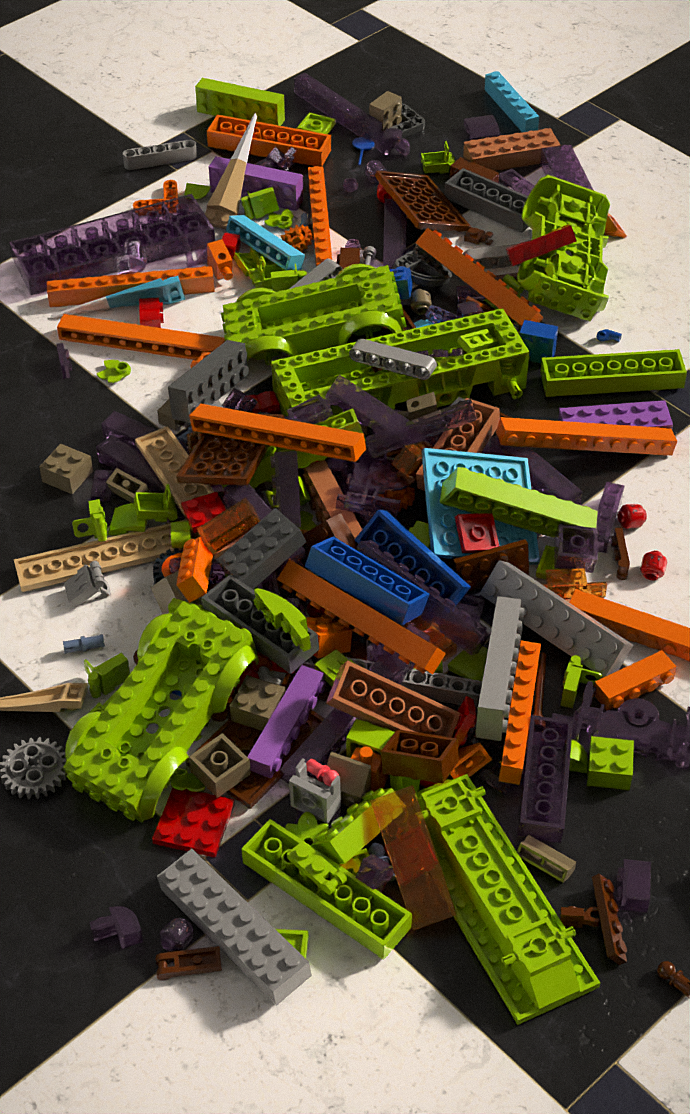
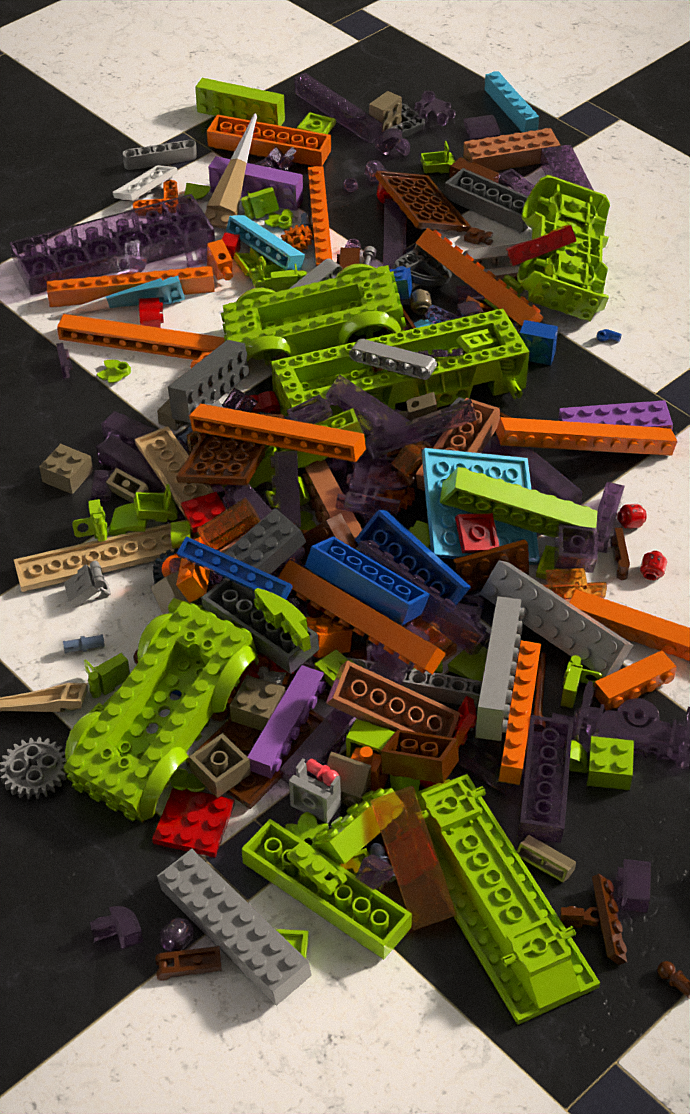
blue piece [352,137,375,166] -> none
orange slope [450,743,492,779] -> none
lime brick [540,349,687,397] -> none
orange slope [604,213,627,238] -> none
none -> white plate [112,165,178,201]
none -> blue plate [177,536,293,600]
none -> head [357,408,383,435]
none -> clear purple plant [414,91,456,126]

